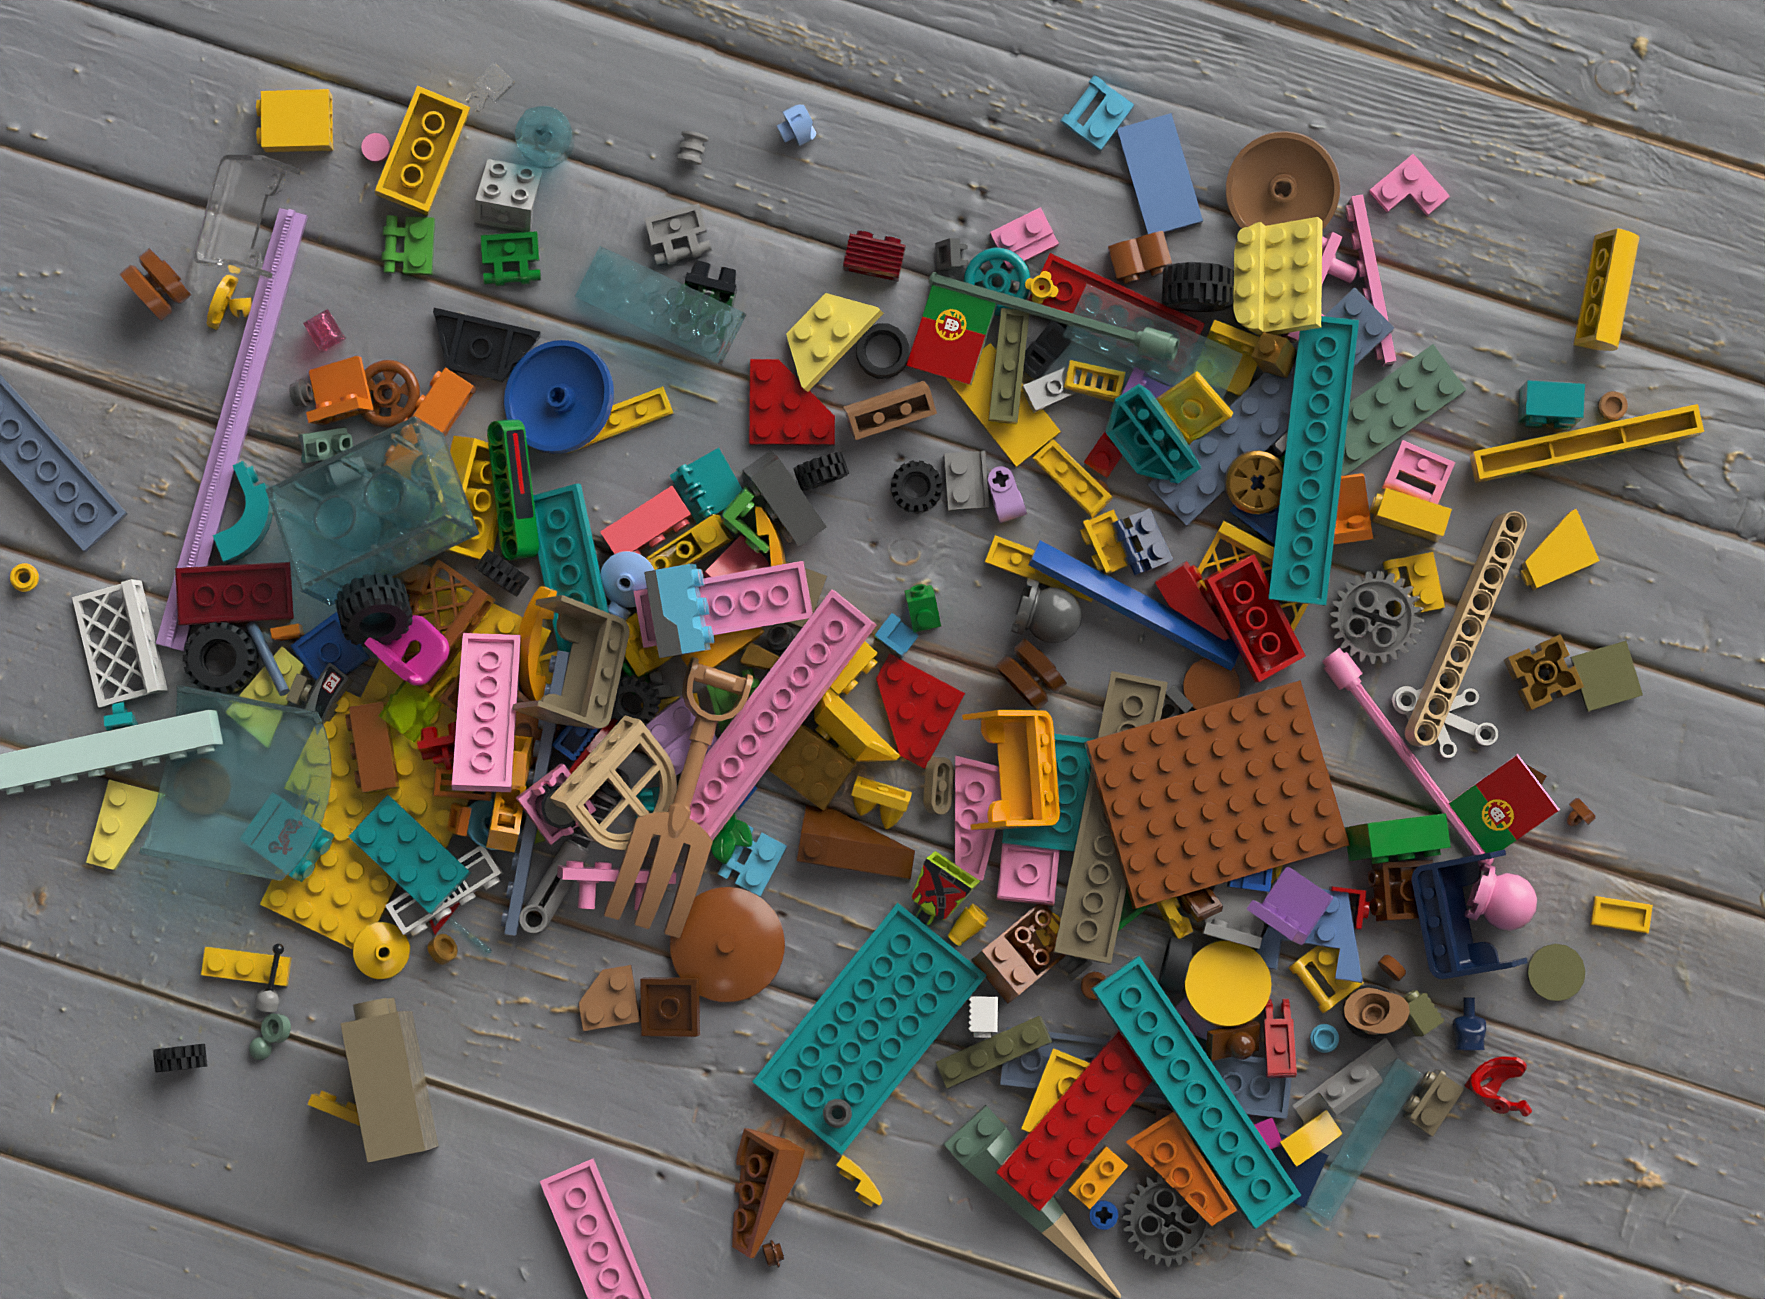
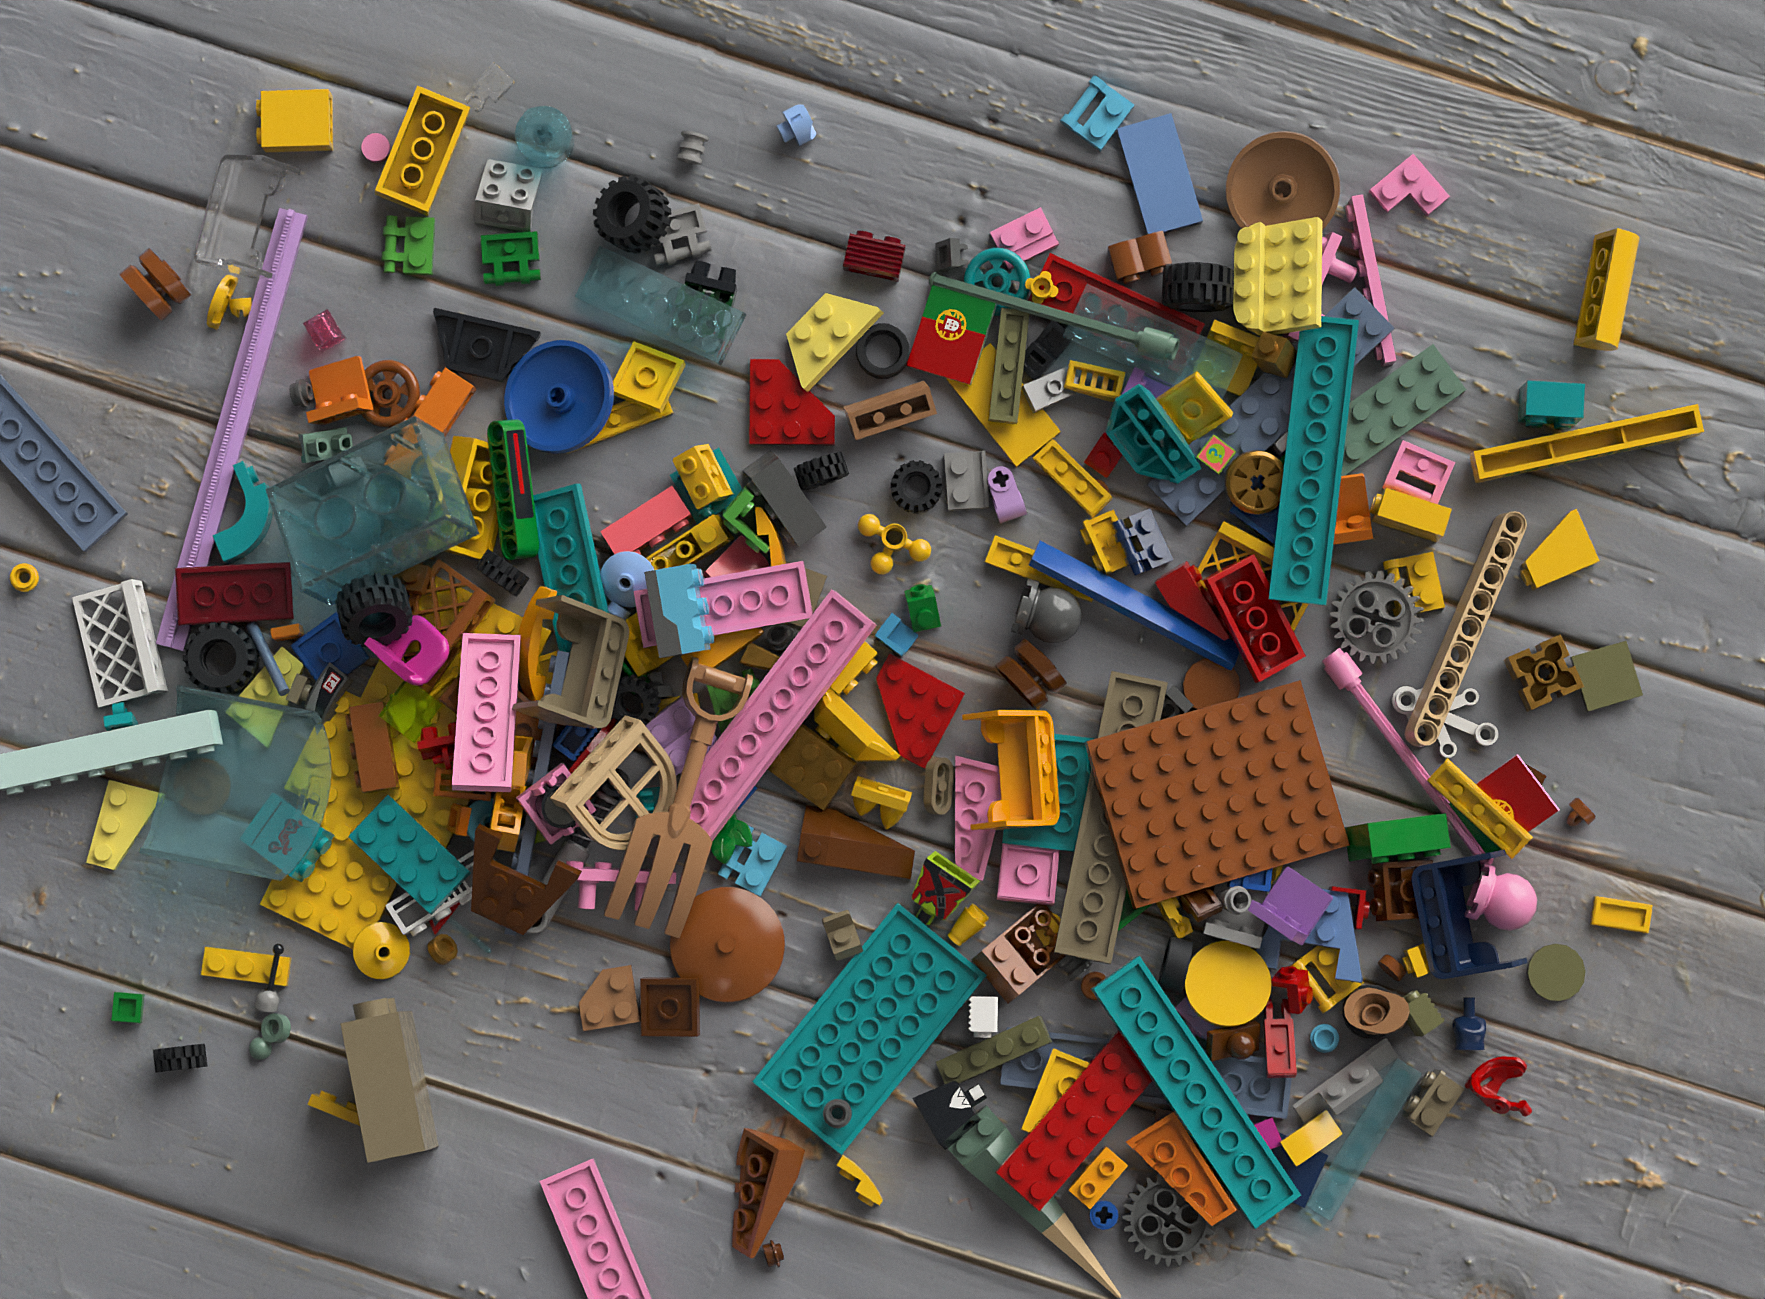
medium nougat tile [1598,391,1628,421] -> none
none -> green plate [111,992,145,1023]
none -> reddish brown wing [471,824,582,935]
none -> black tyre [593,176,672,254]
none -> yellow plate [613,341,686,413]
none -> yellow bracket [673,444,734,509]
none -> dark tan bracket [822,910,863,961]
none -> yellow piece [857,514,931,575]
none -> black torso [912,1081,987,1150]
none -> tile [1196,434,1237,475]
none -> light grey cone [1216,886,1251,915]
none -> red bracket [1271,966,1313,1014]
none -> yellow bracket [1402,943,1430,978]
none -> yellow tile [1427,758,1533,859]

